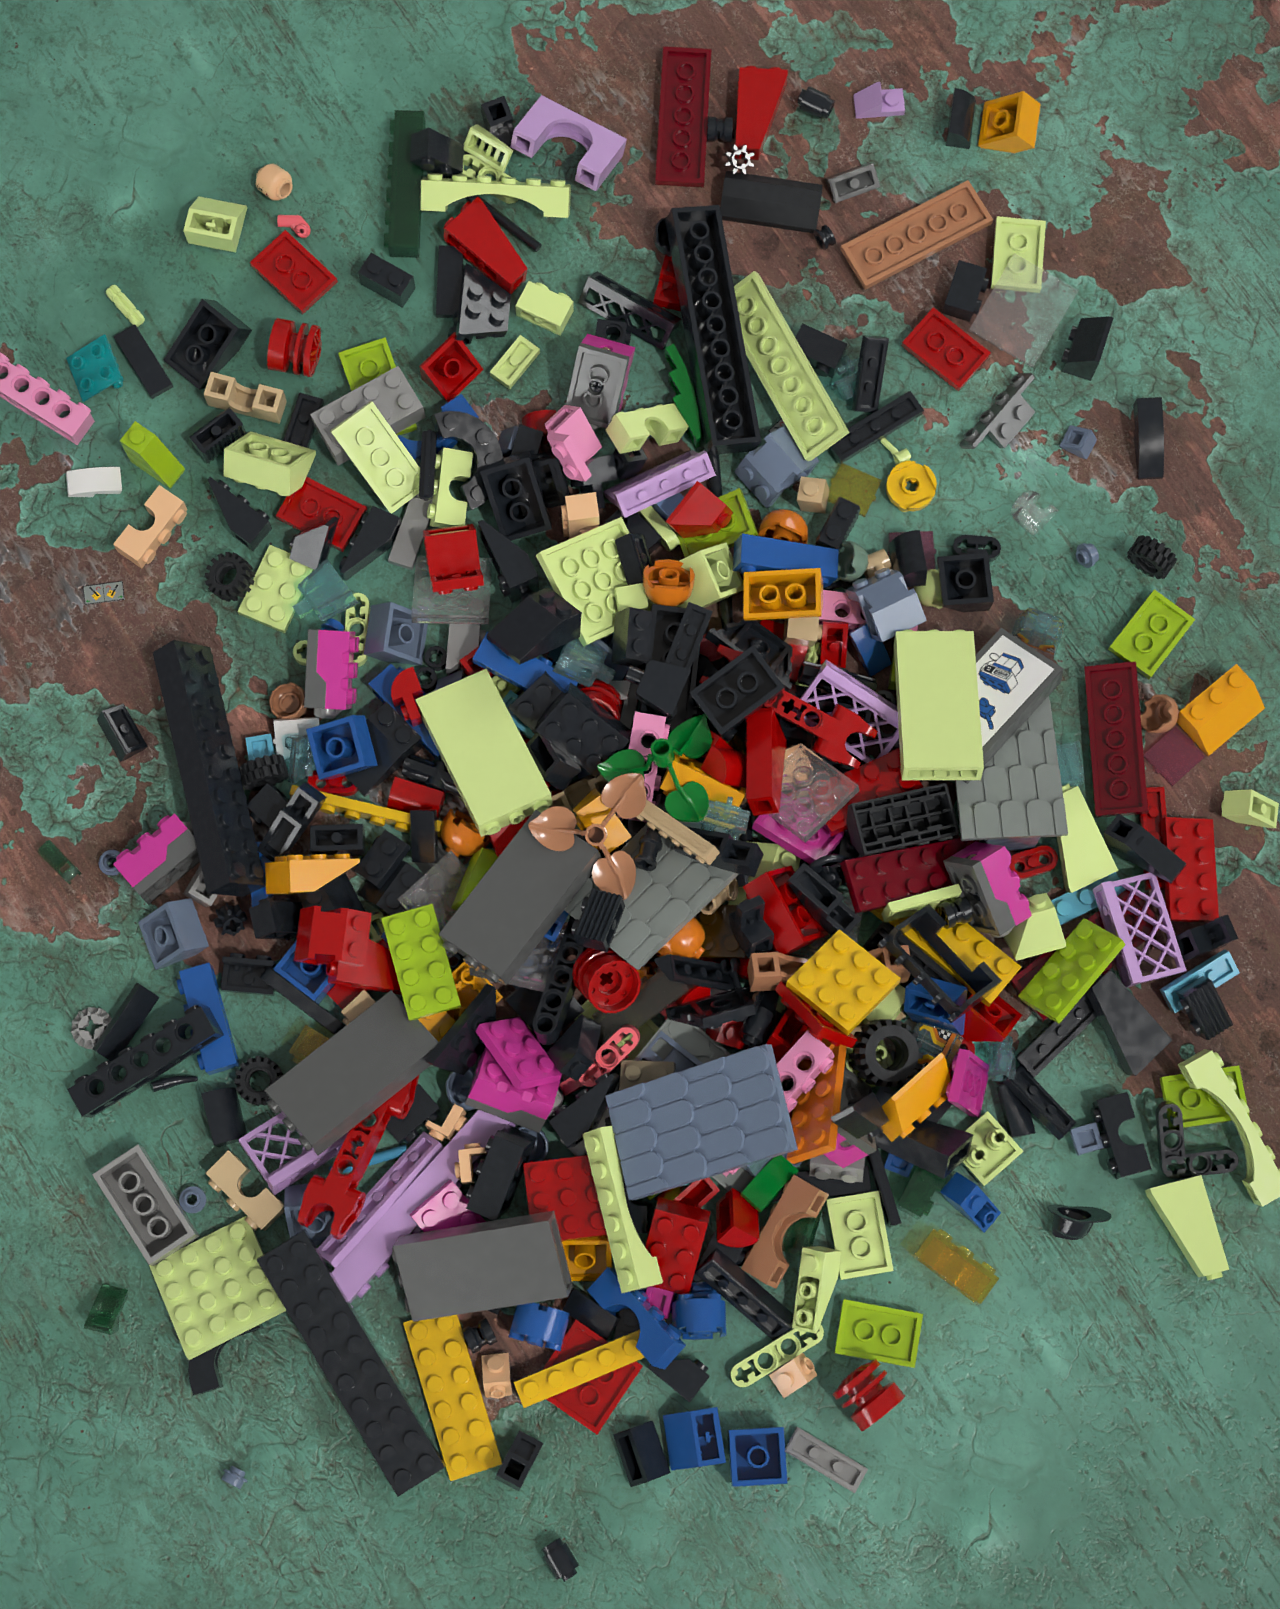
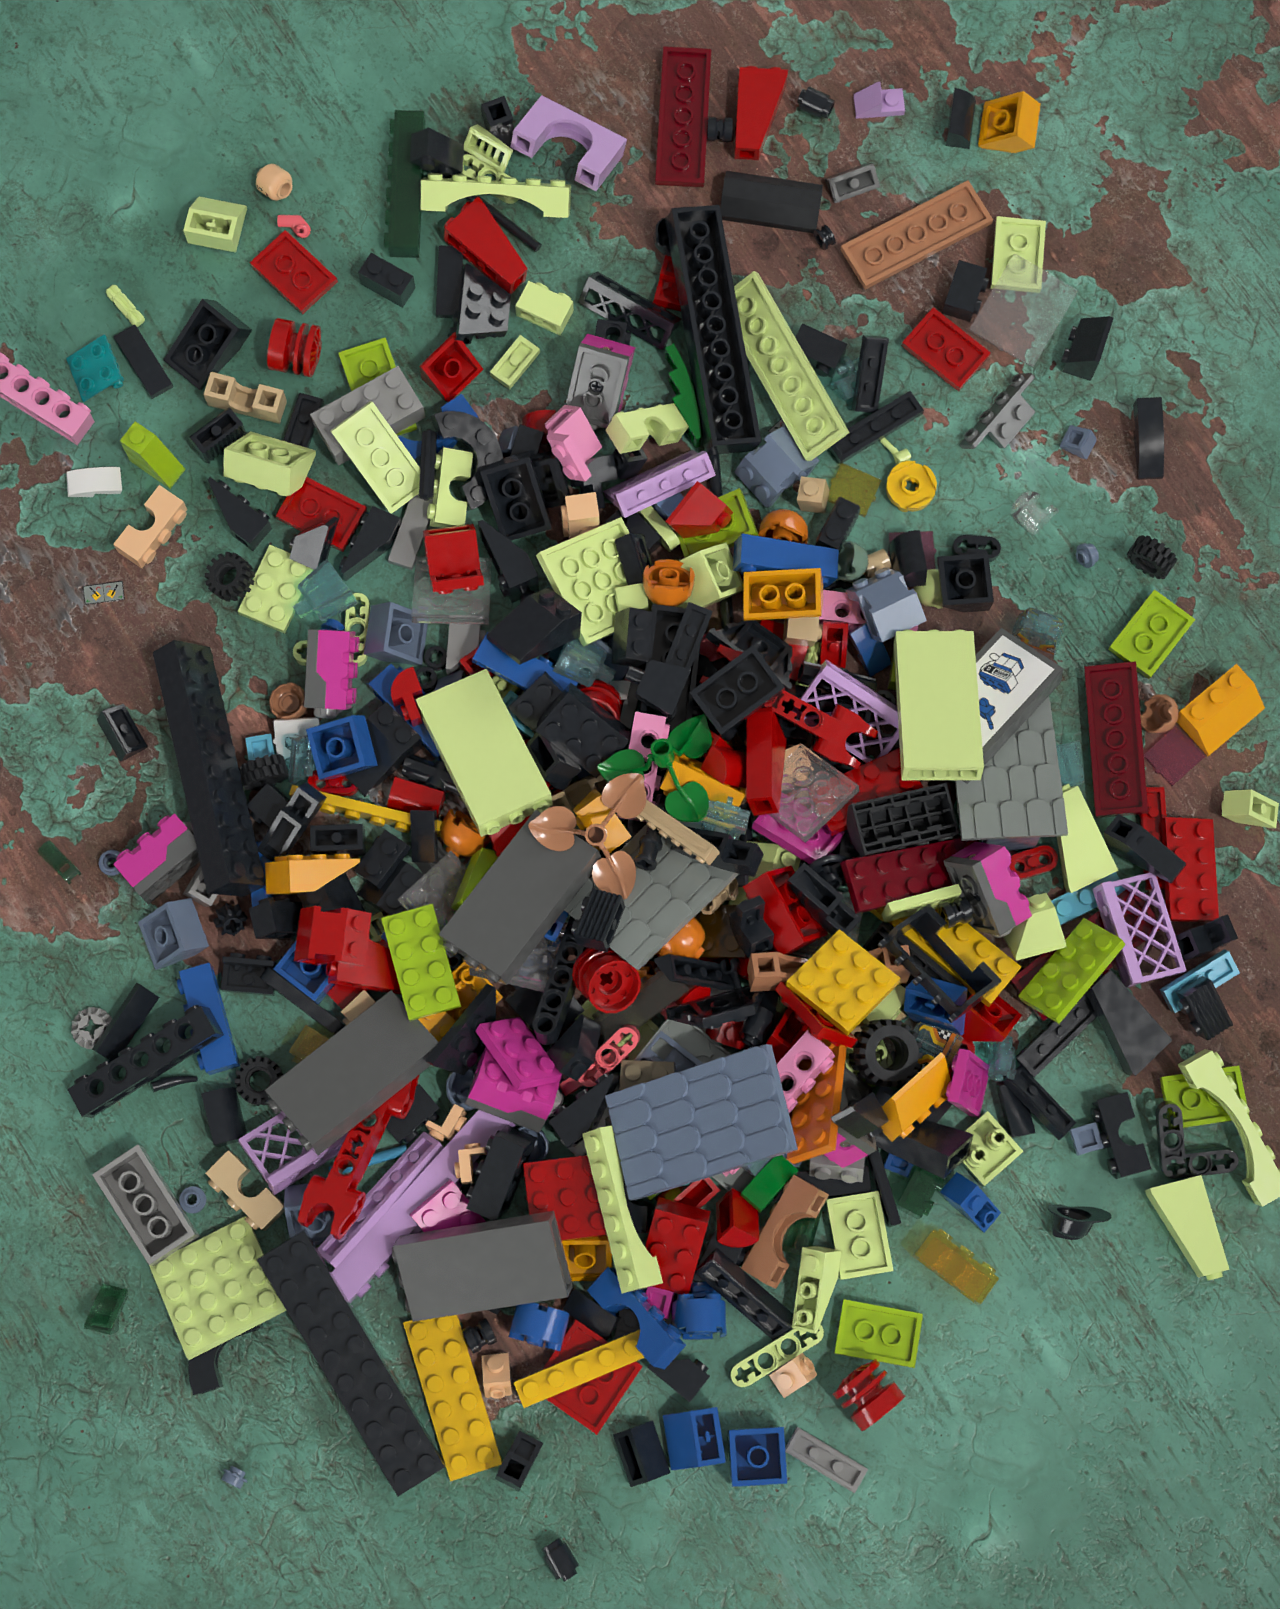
gear [724,144,754,174] -> none

